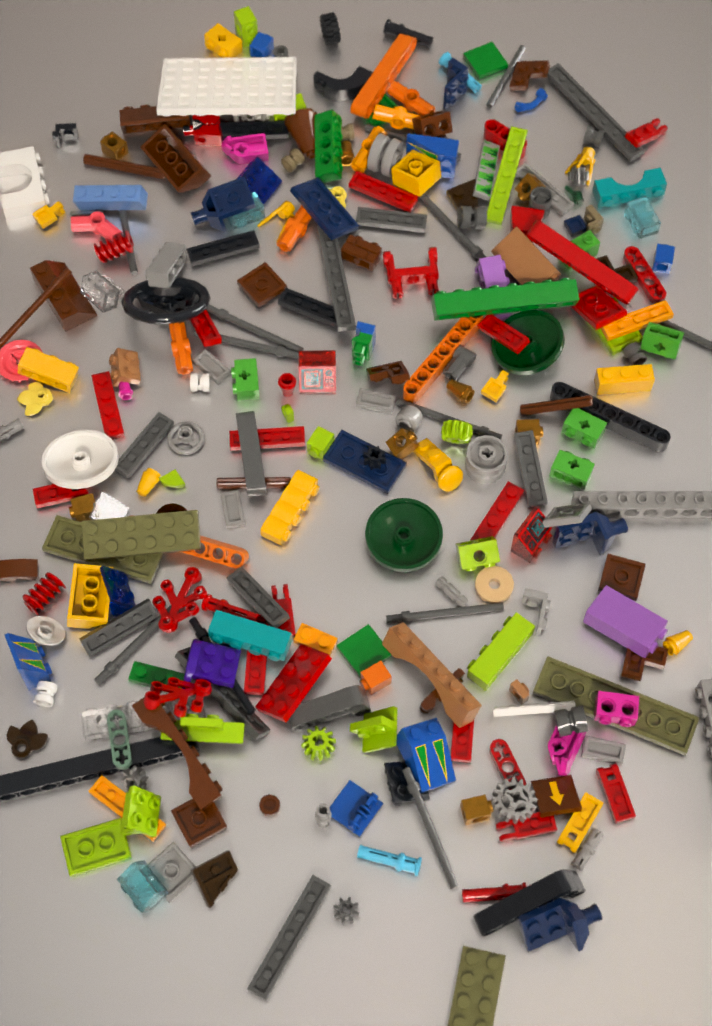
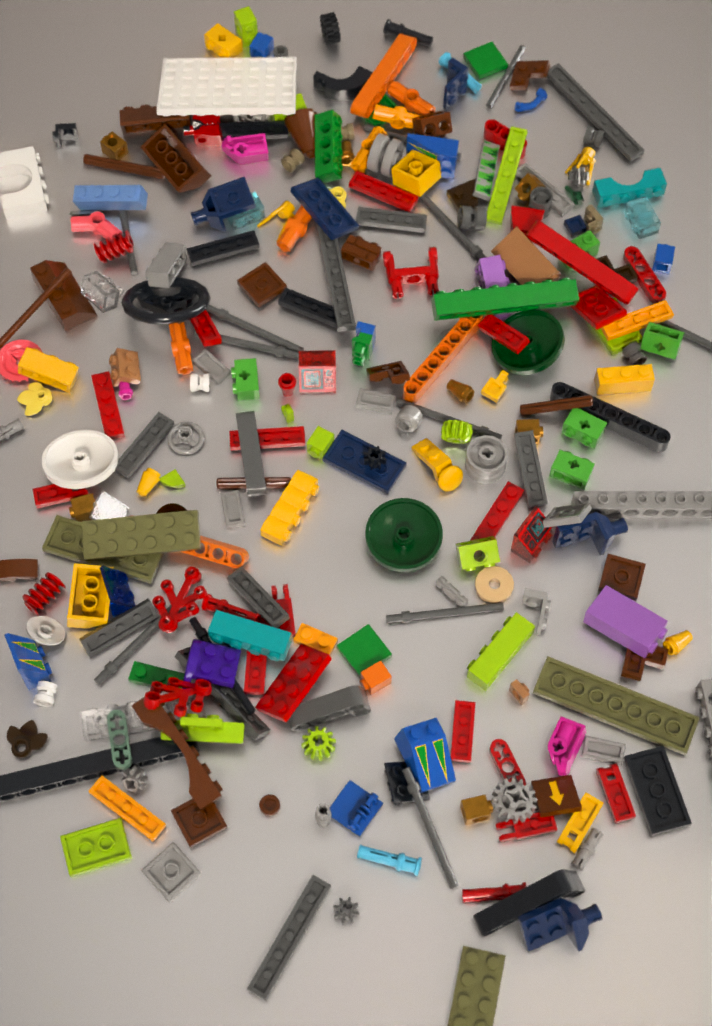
yellow plate [32,201,65,229] -> none
clear light blue brick [117,860,169,913] -> none
lime bracket [120,785,161,837] -> none
dark brown wing [190,850,238,908] -> none
clear blue bracket [237,157,282,205] -> none
lime bracket [350,706,397,753] -> none
medium nougat arch [382,622,482,728] -> none
pearl gold brick [386,428,420,459] -> none
reddish brown hinge [419,668,465,714] -> none
dark grey piece [443,345,477,381] -> none
white tile [493,701,576,717] -> none
dark grey wheel [554,705,588,737] -> none
dark pink brick [594,691,639,727] -> none
red hinge [625,118,668,148] -> none
none -> black plate [624,746,692,836]

